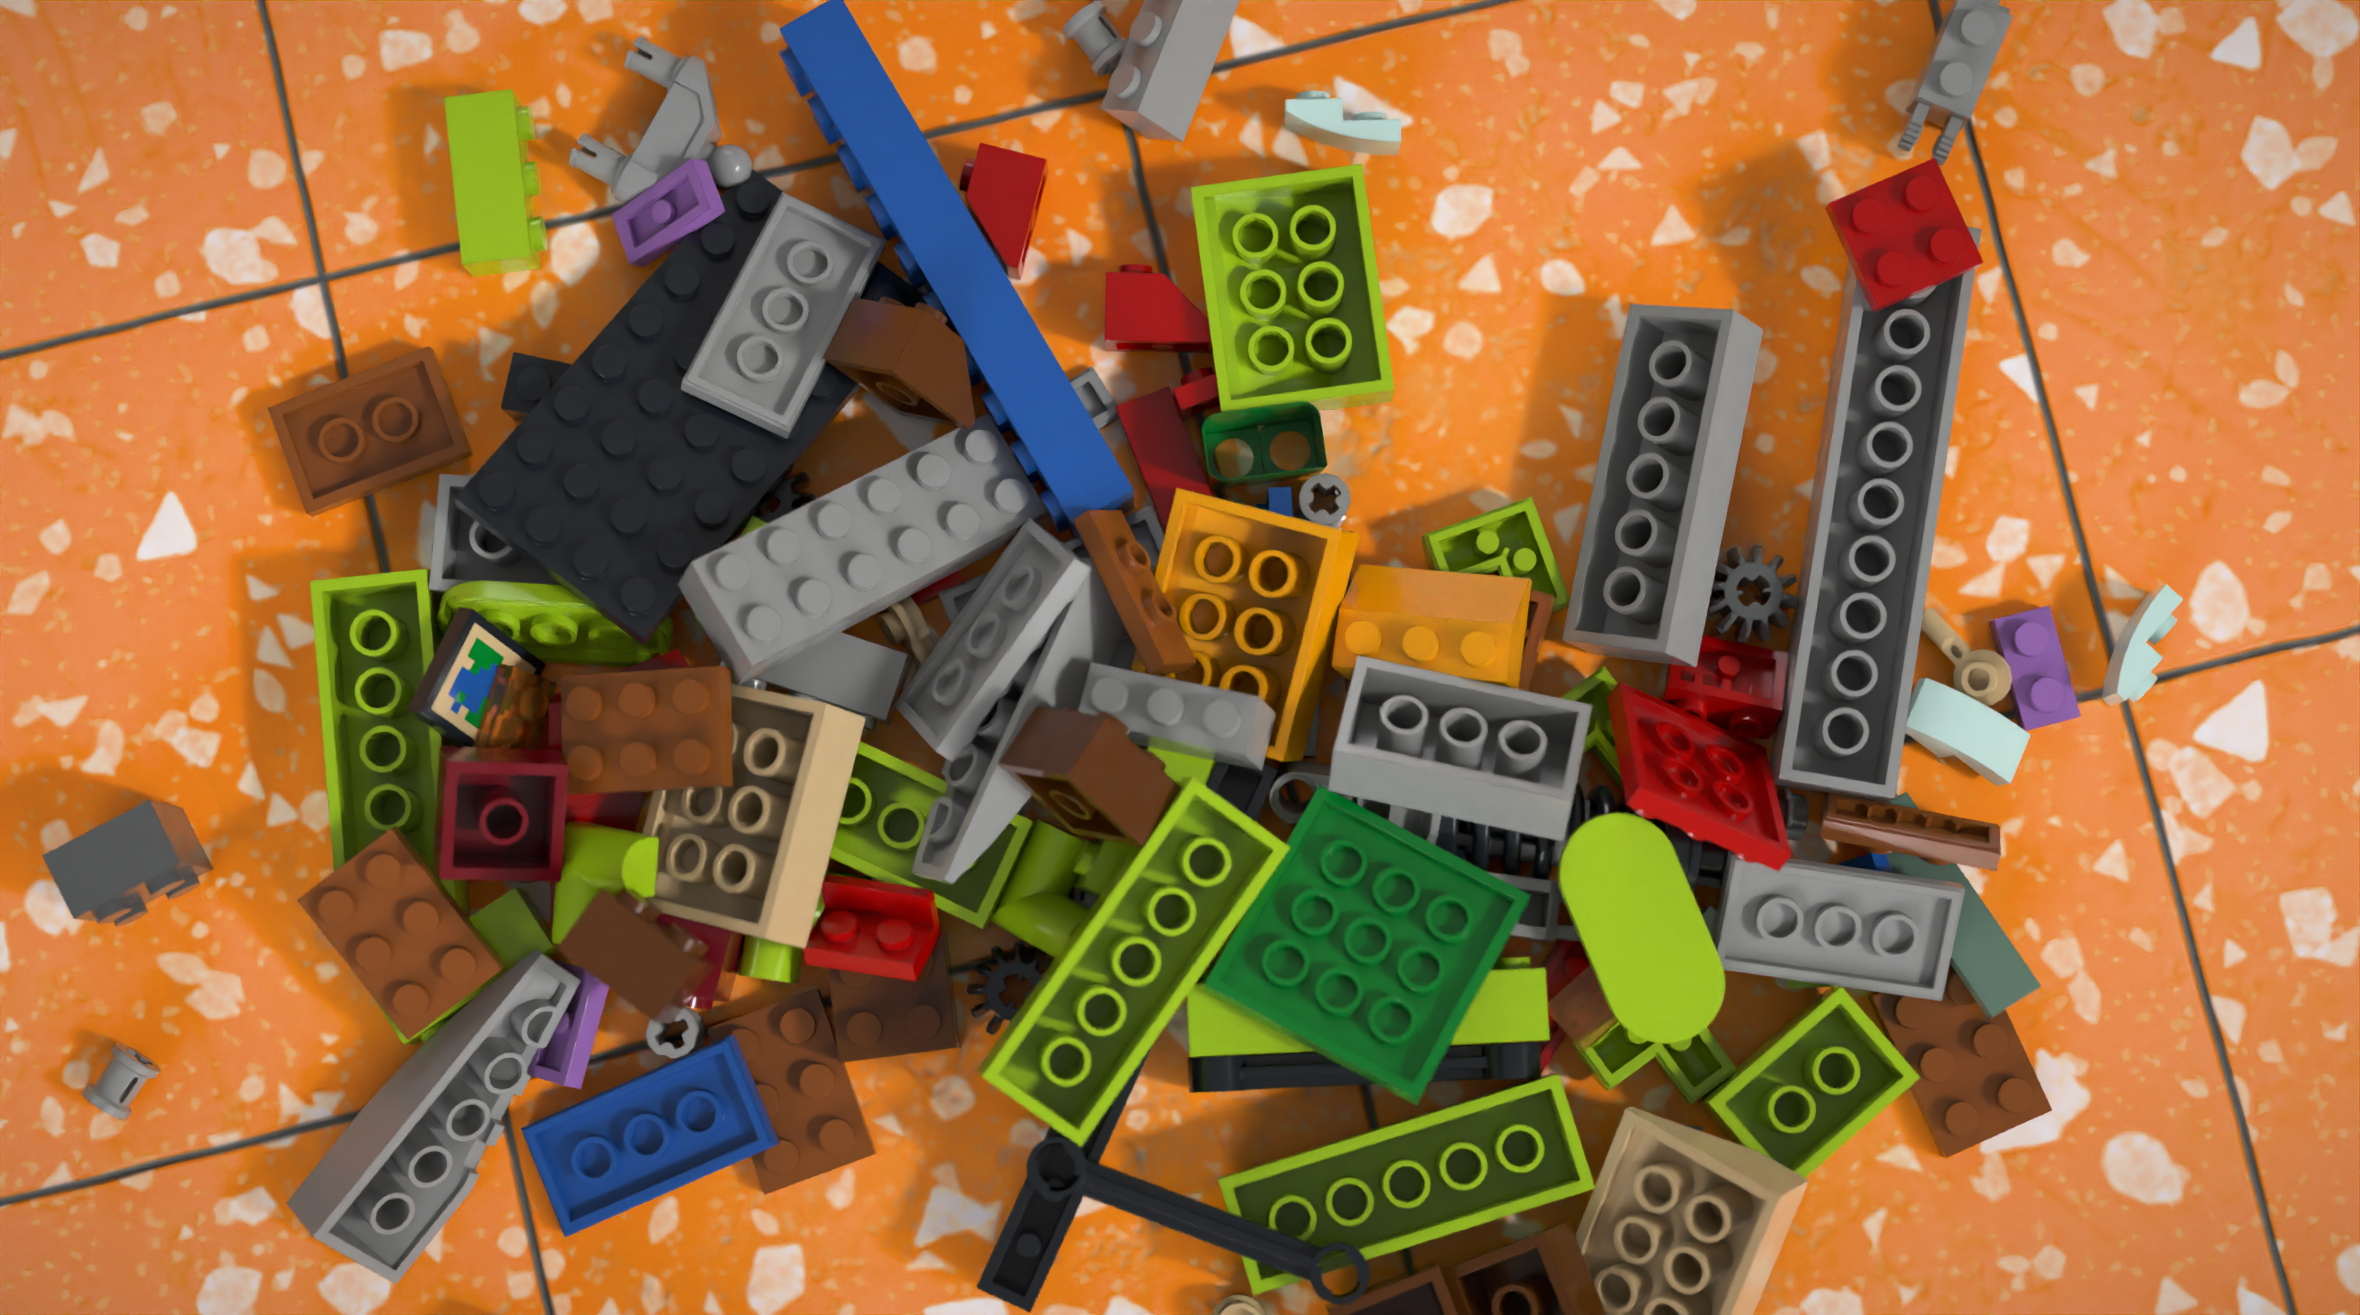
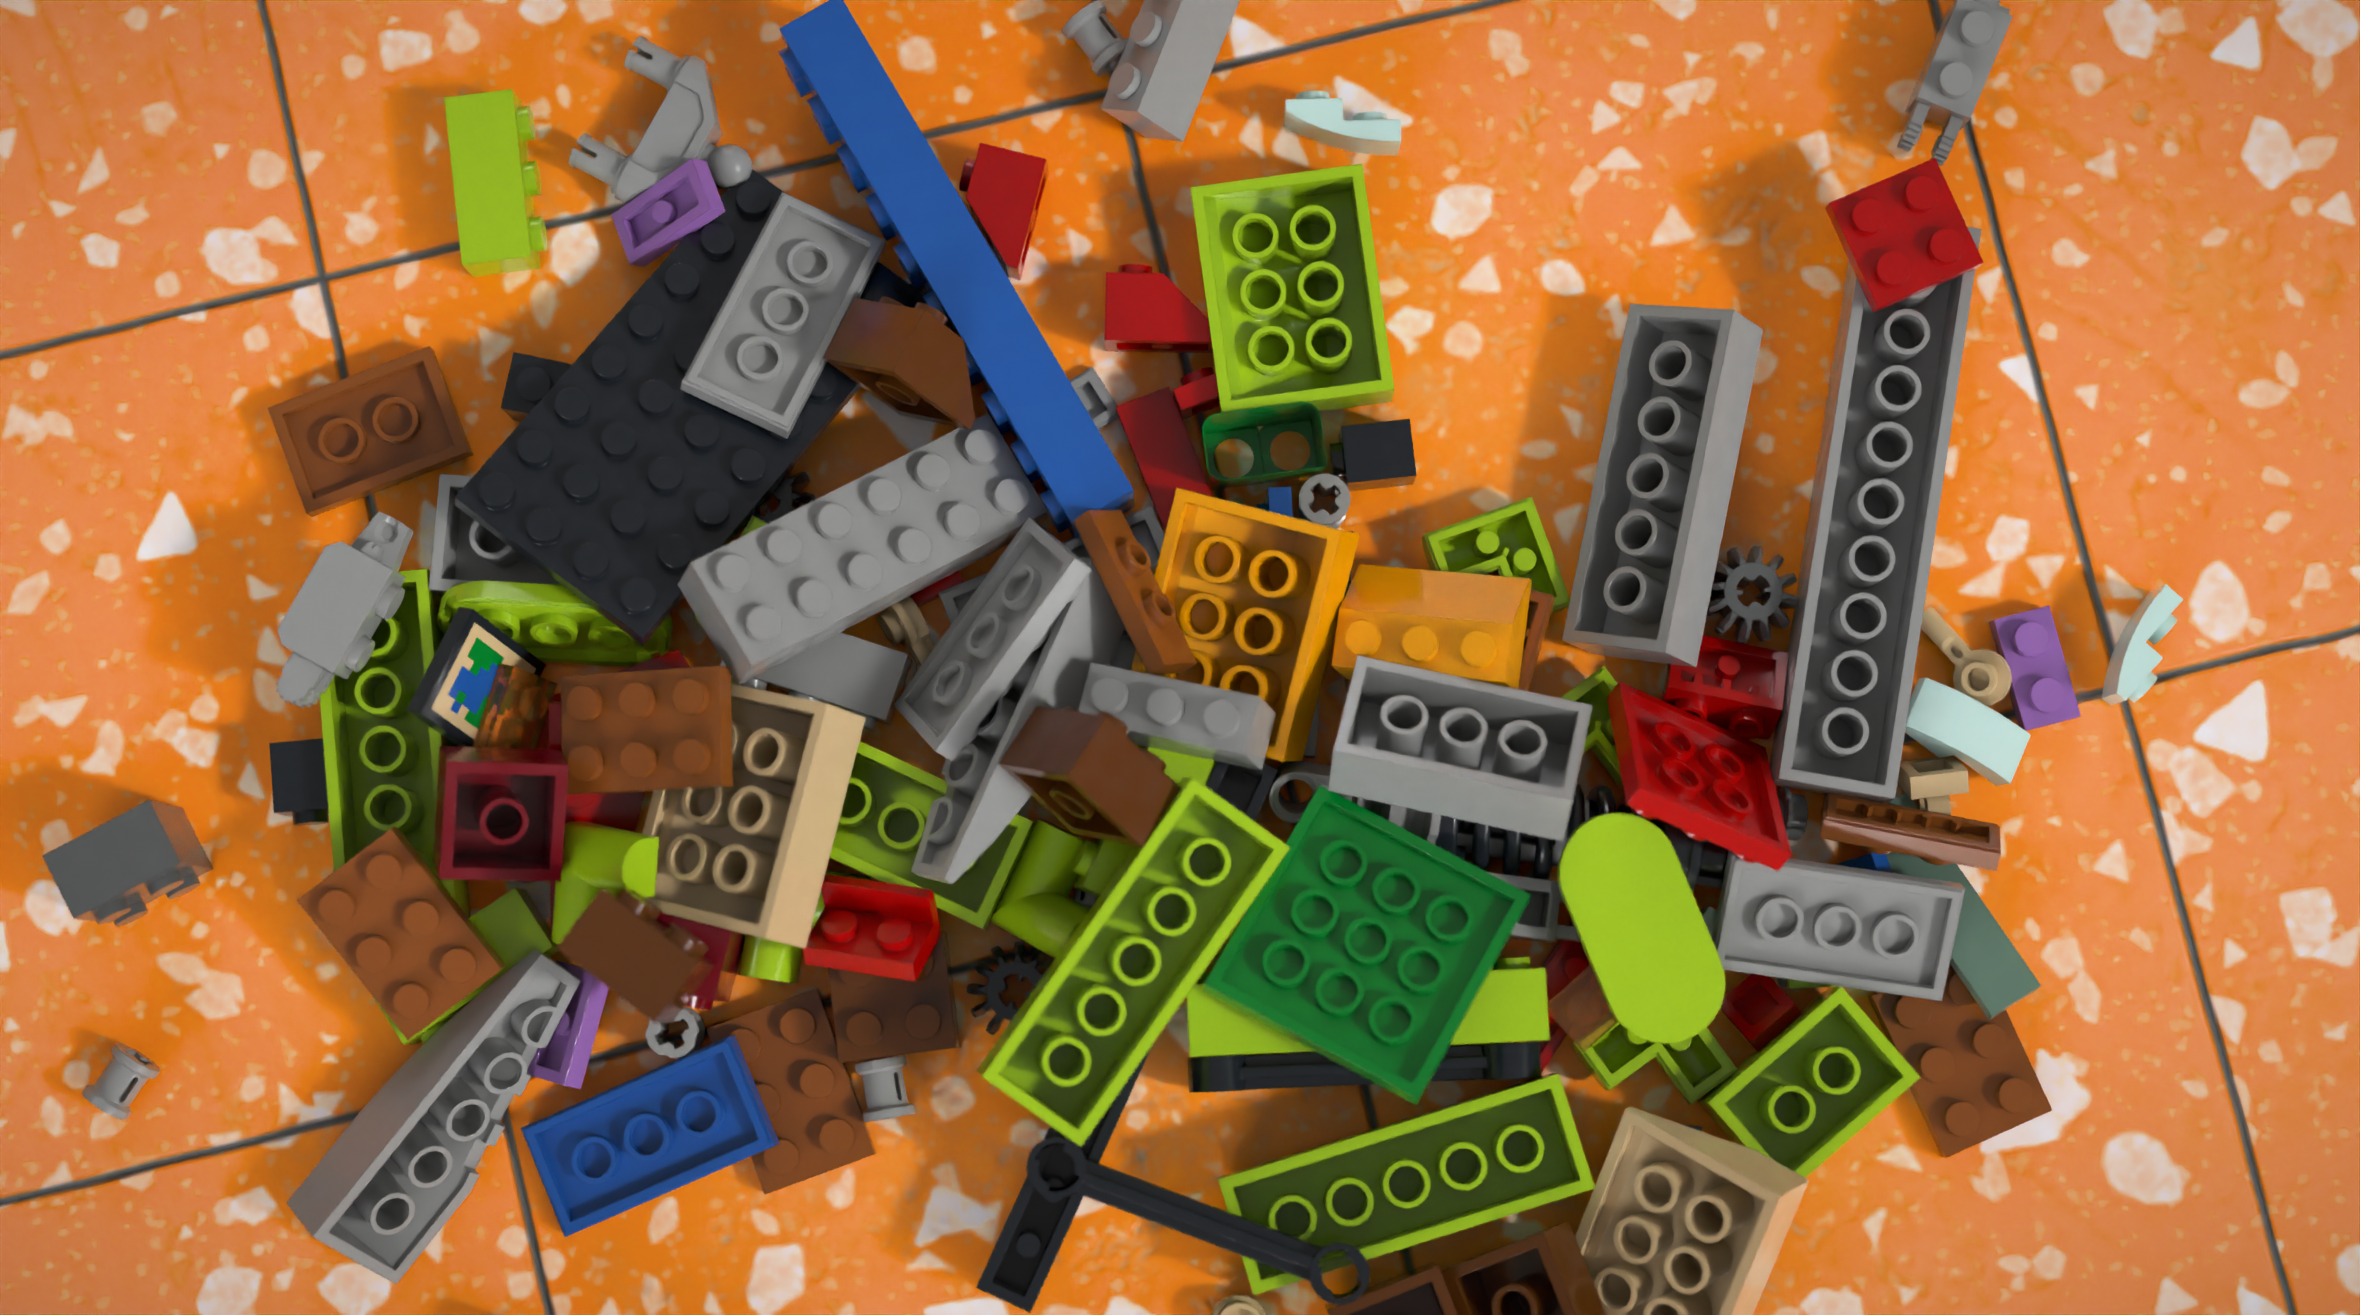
none -> black brick [269,738,329,826]
none -> light grey hinge [276,511,414,708]
none -> light grey bush [855,1055,916,1123]
none -> black brick [1329,419,1417,492]
none -> red plate [1720,974,1802,1052]
none -> tan tile [1897,755,1969,815]

